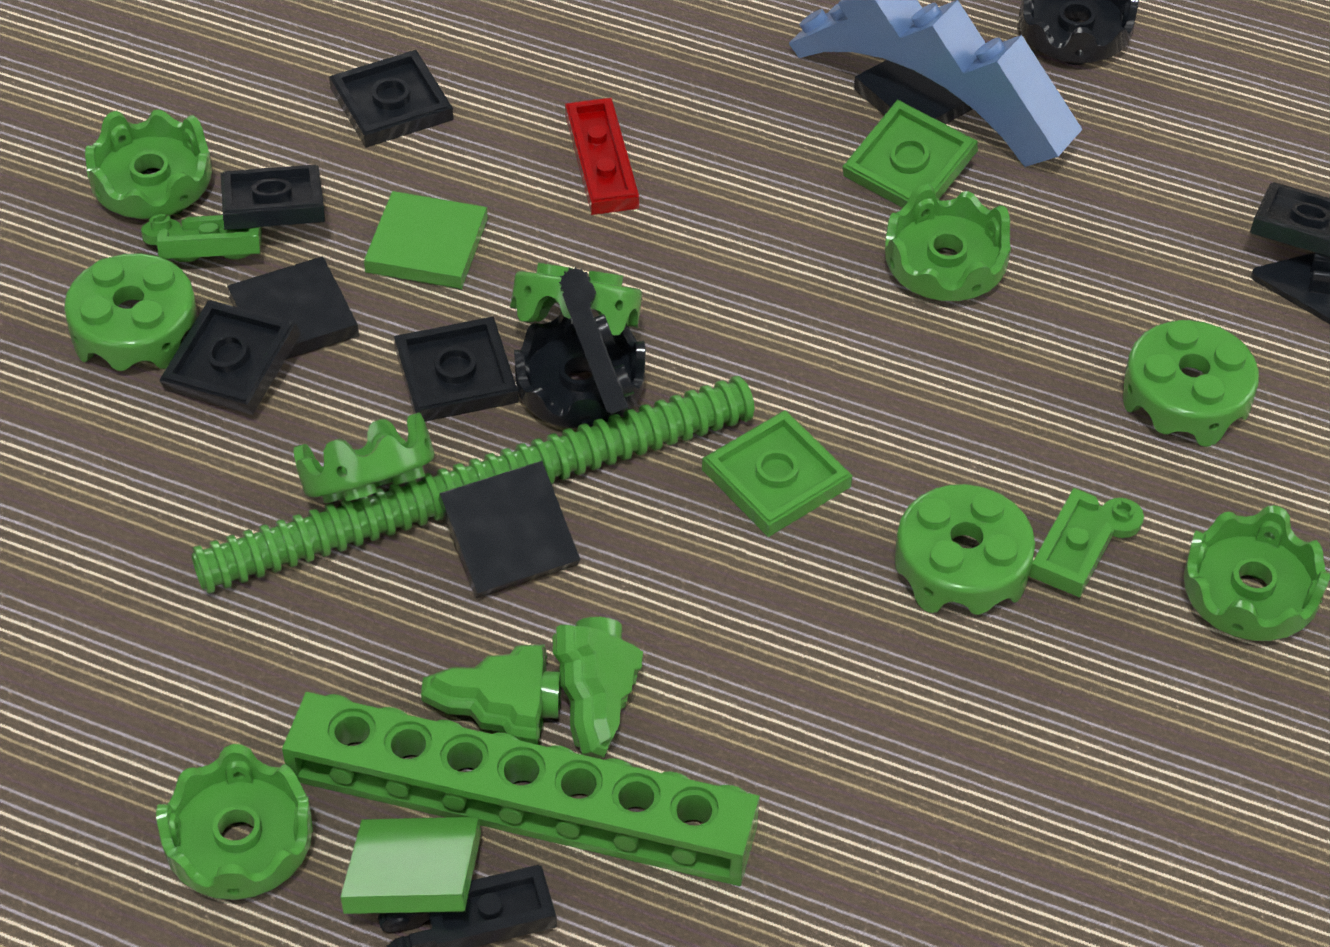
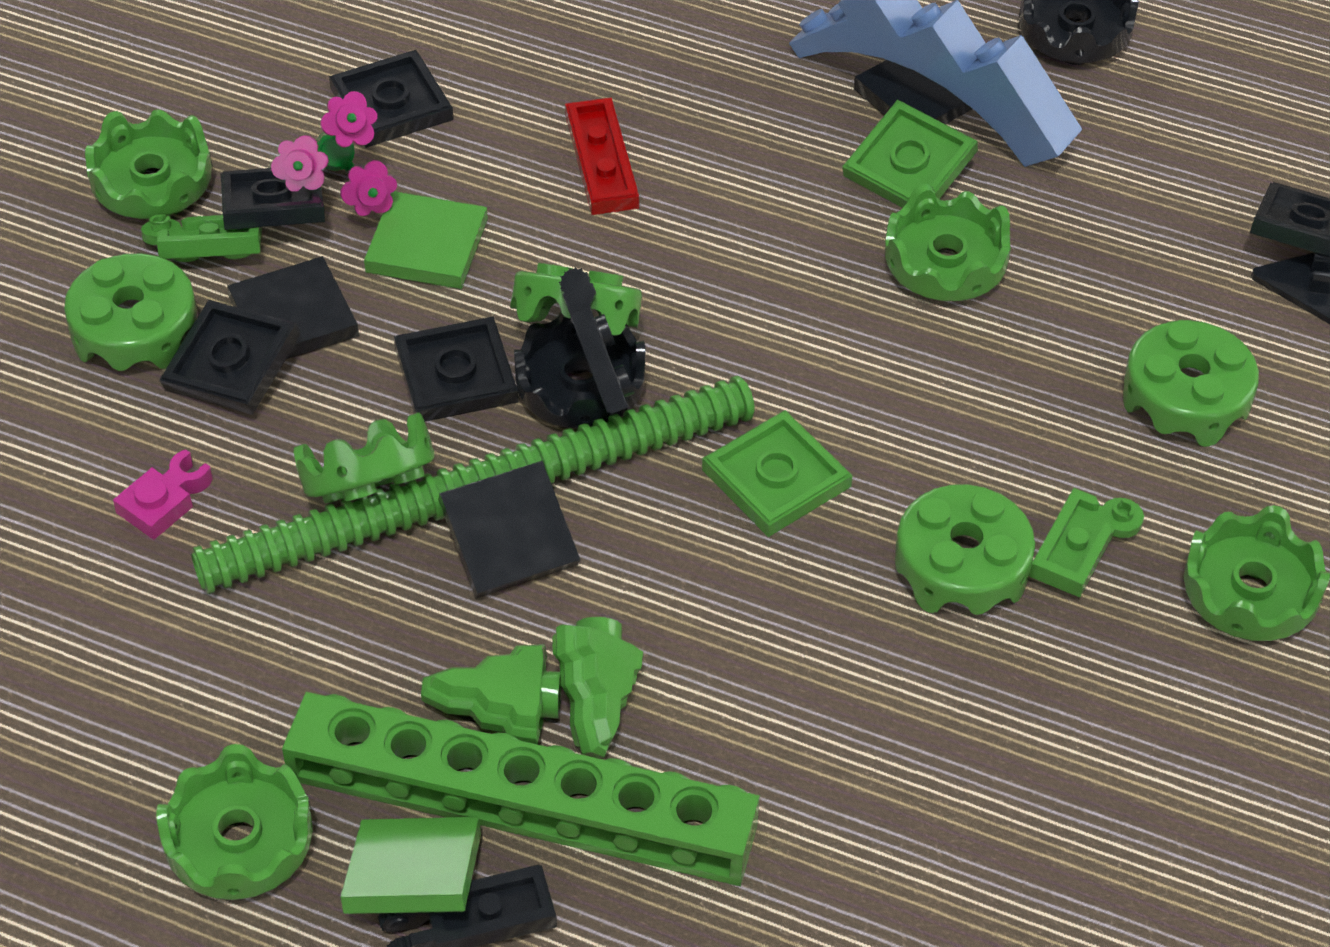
none -> dark pink plate [113,450,213,540]
none -> dark pink plant [271,91,397,216]

